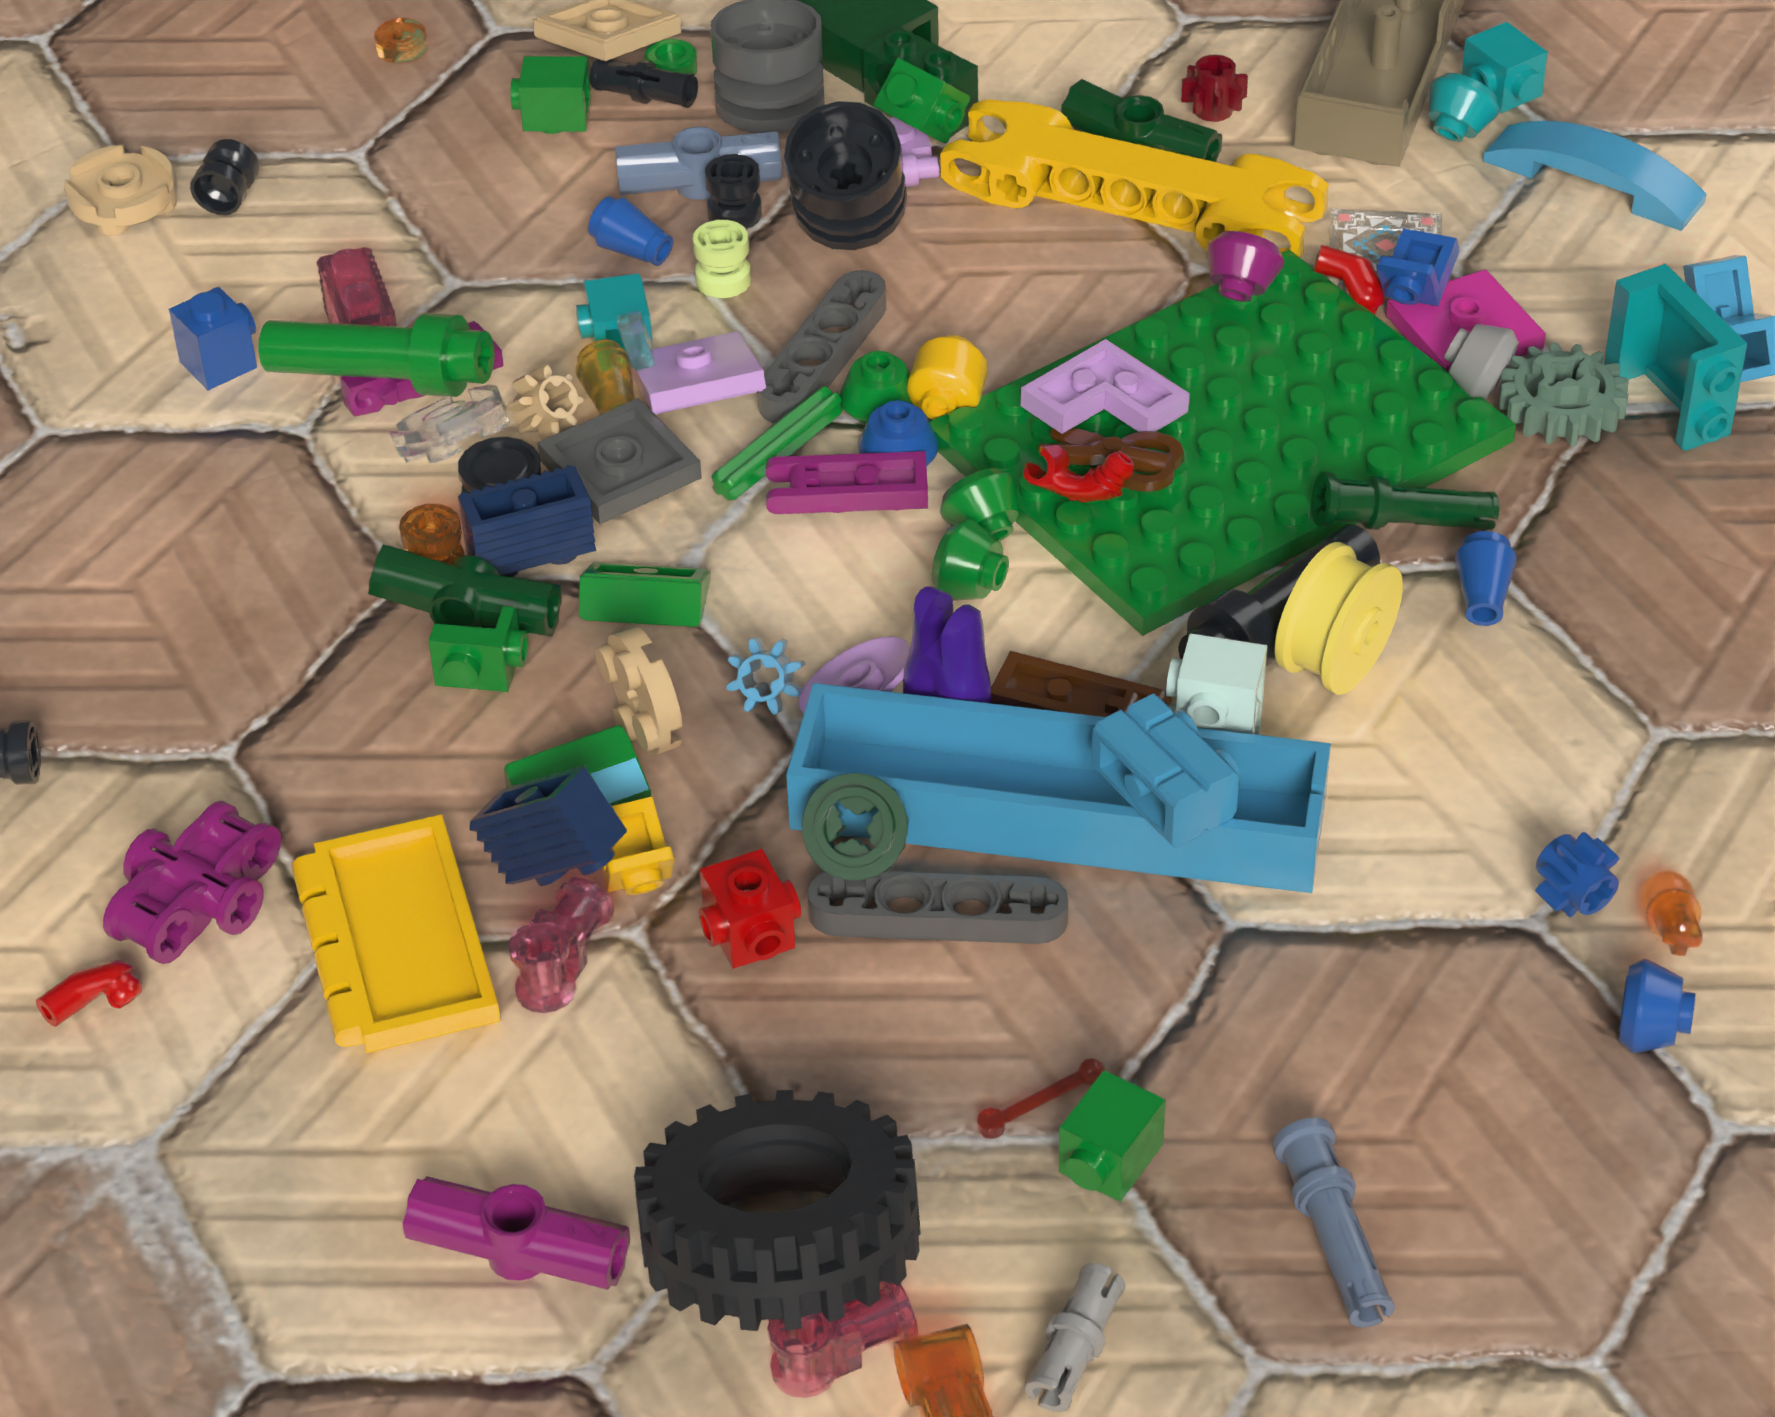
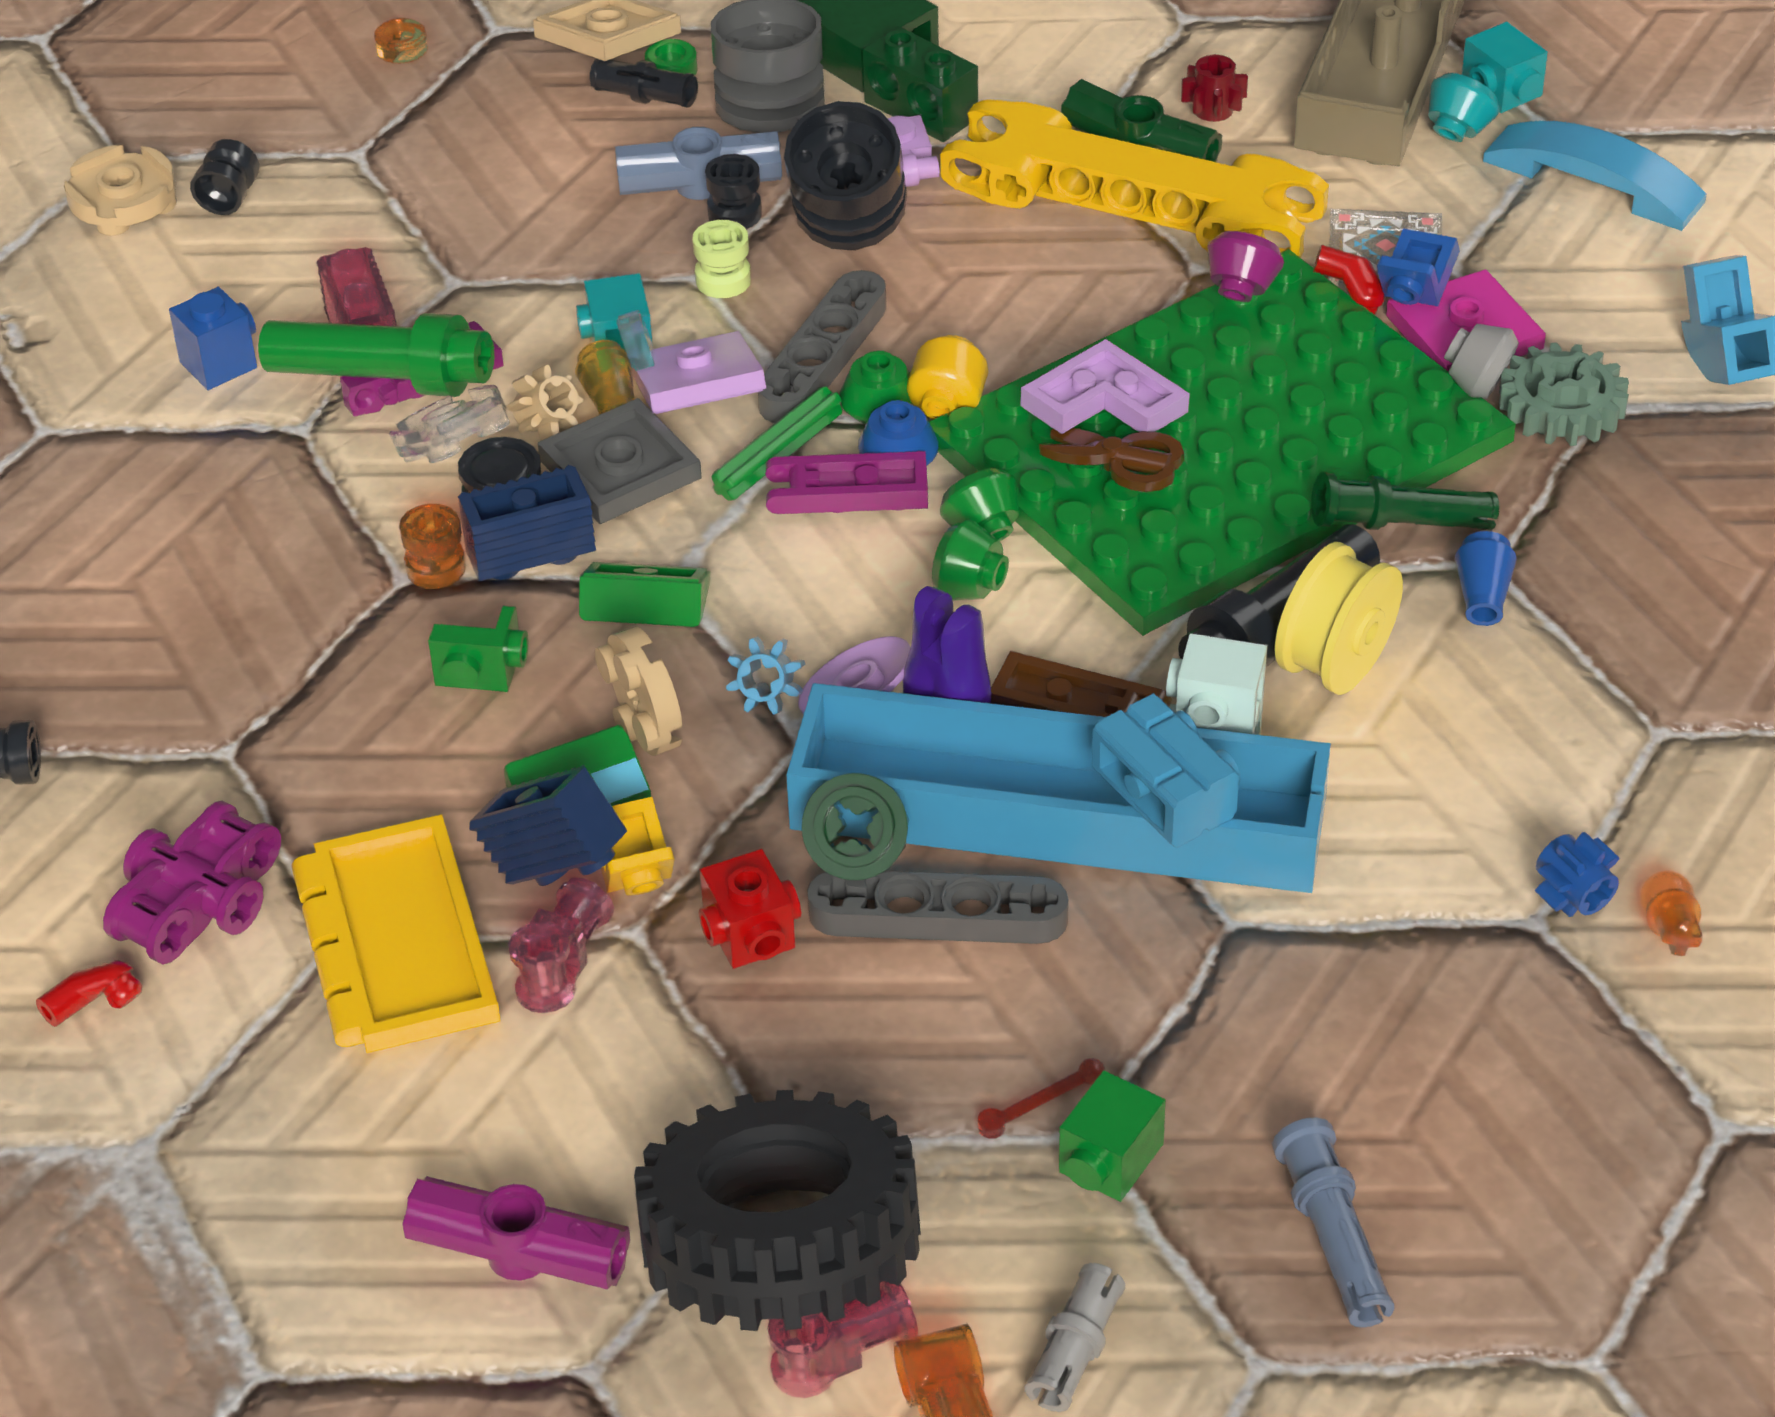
dark green piece [368,544,562,637] -> none
green brick [510,56,592,134] -> none
blue cone [588,196,673,266] -> none
green bracket [873,58,970,144] -> none
red piece [1023,445,1134,502] -> none
teal panel [1604,264,1747,451] -> none
blue cone [1619,959,1696,1053] -> none

